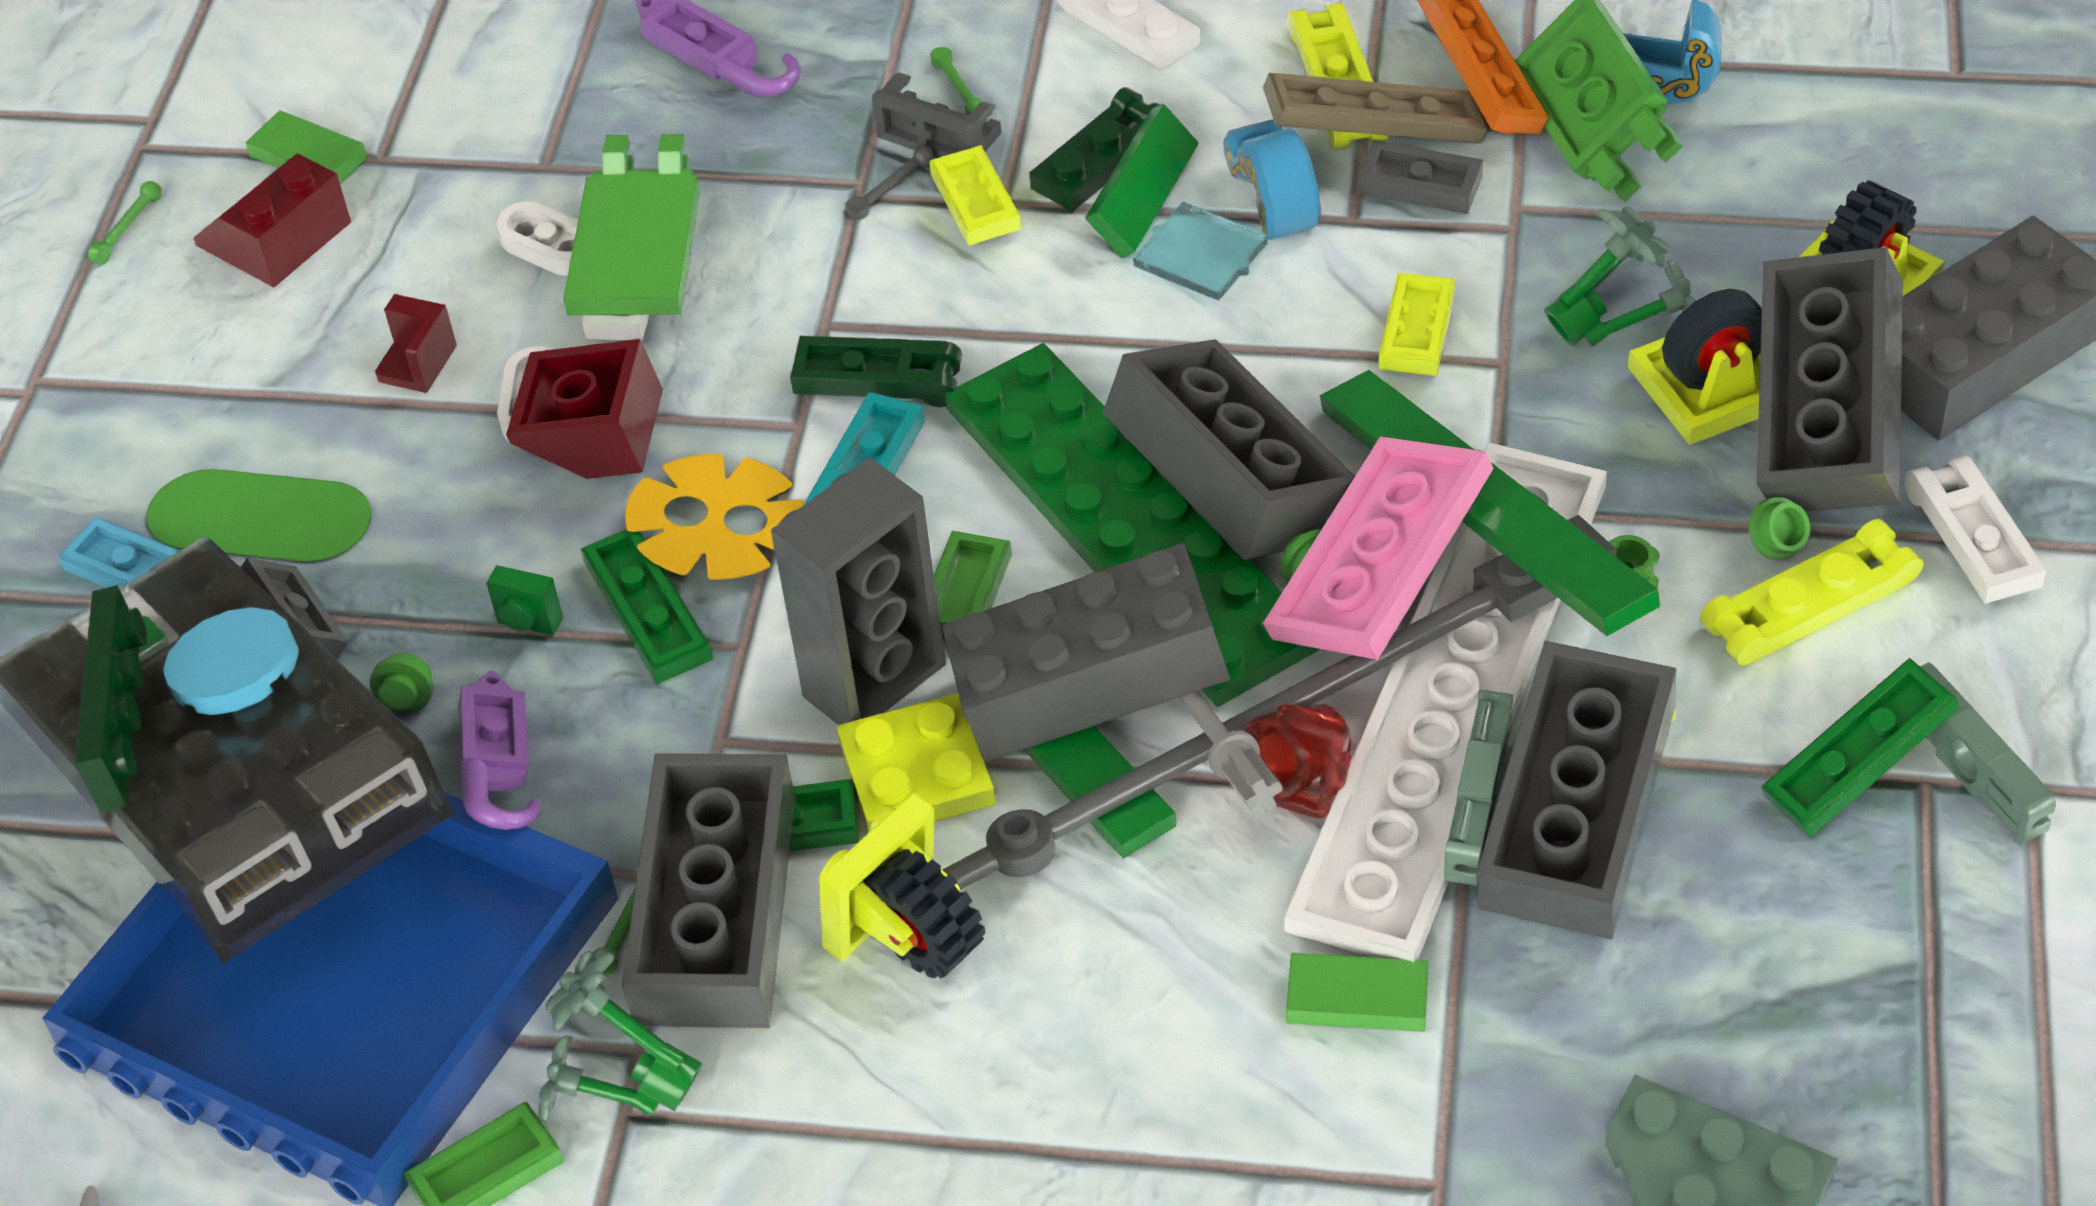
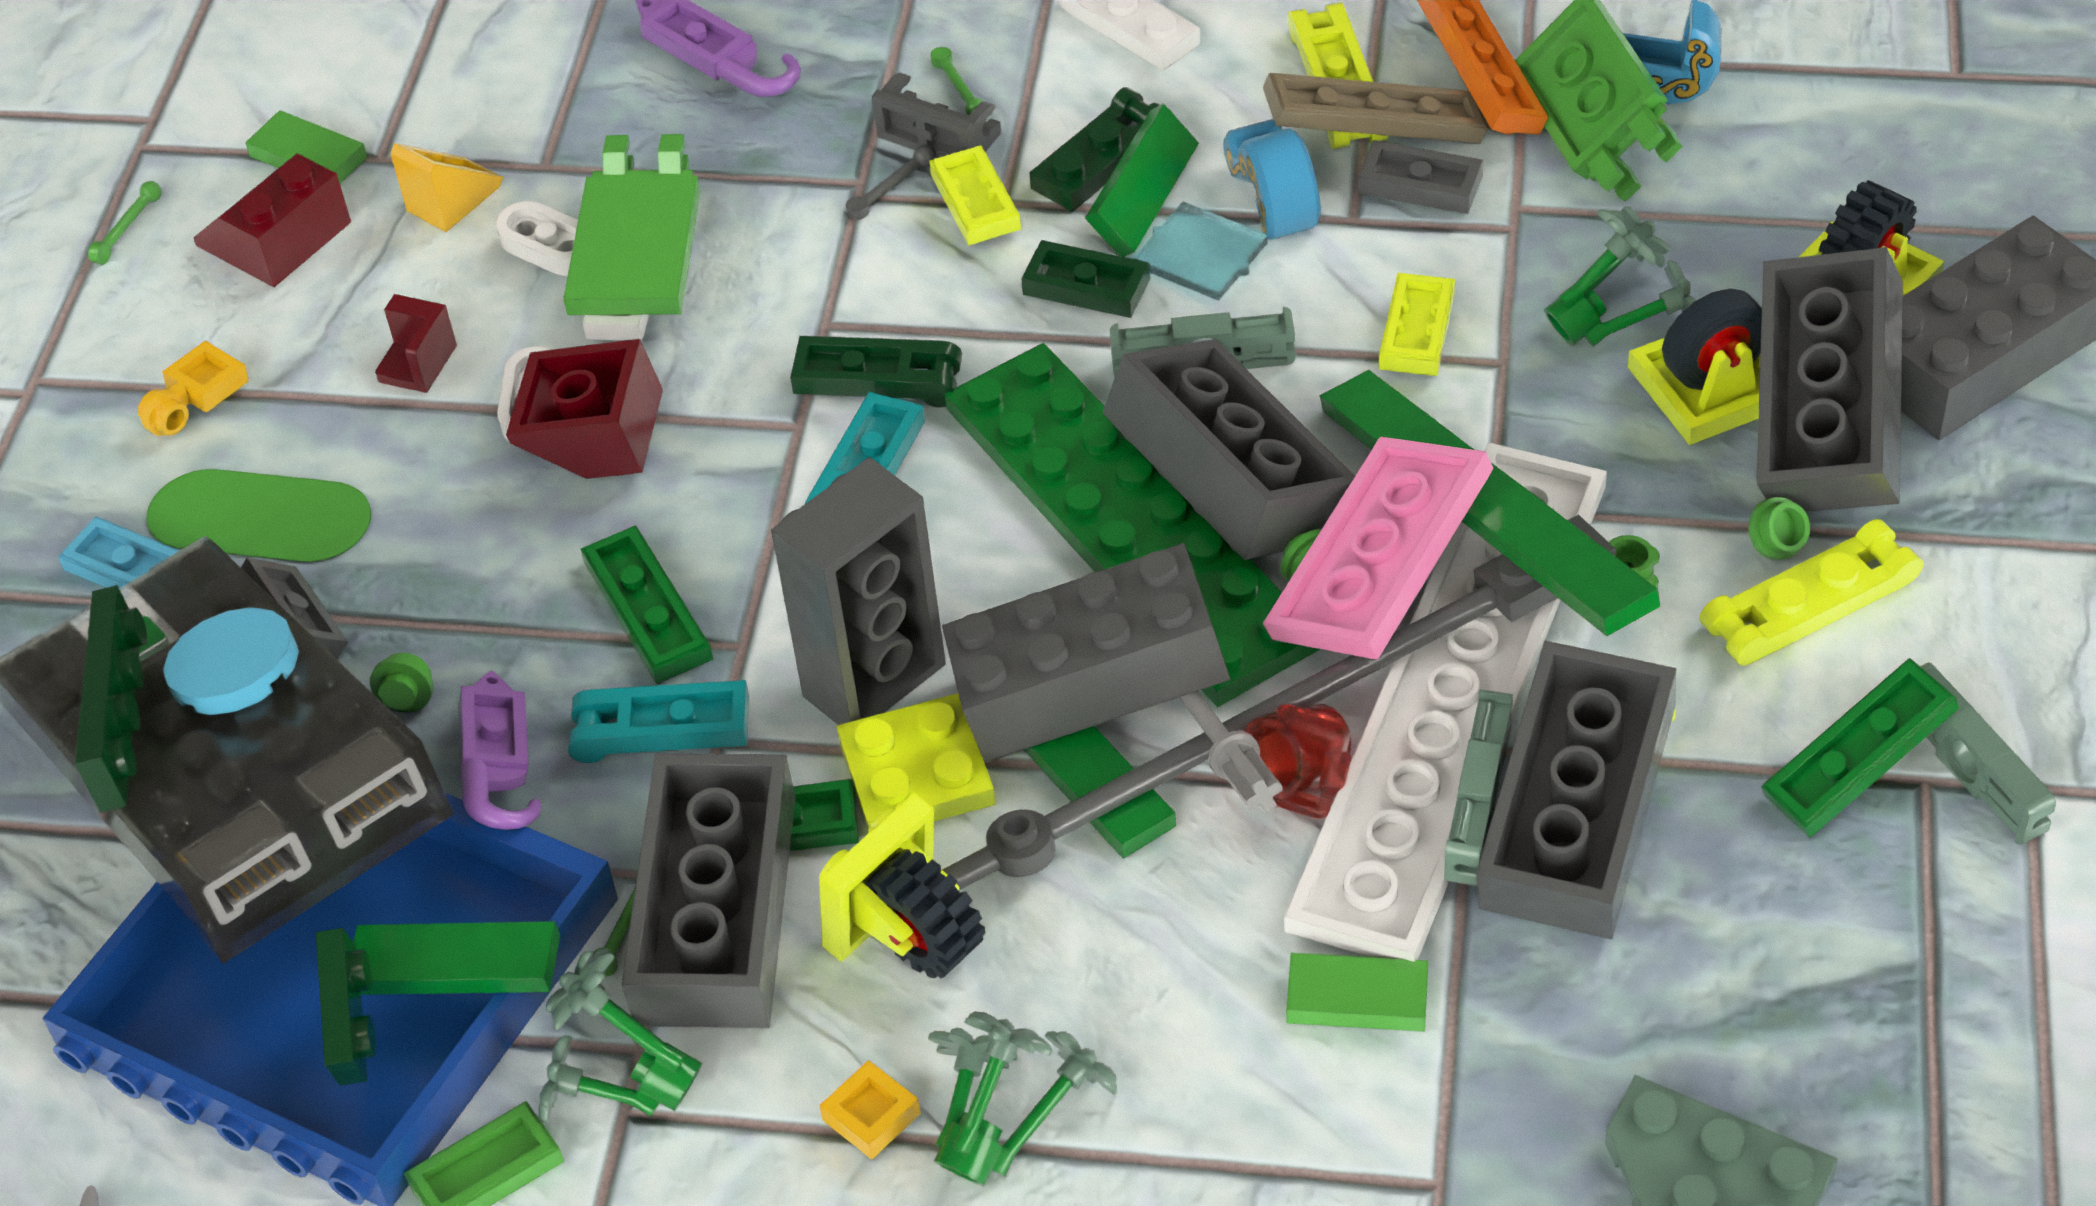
green plate [486,565,564,636] -> none
yellow piece [625,454,804,580] -> none
bright green tile [934,531,1012,641] -> none
white plate [1904,455,2047,604] -> none
none -> yellow plate [138,340,249,436]
none -> dark green plate [315,928,376,1086]
none -> green tile [353,921,560,995]
none -> yellow slope [390,143,503,232]
none -> teal plate [568,680,749,763]
none -> yellow plate [819,1060,921,1160]
none -> plant [928,1011,1117,1186]
none -> dark green plate [1021,240,1150,318]
none -> sand green piece [1110,307,1296,377]

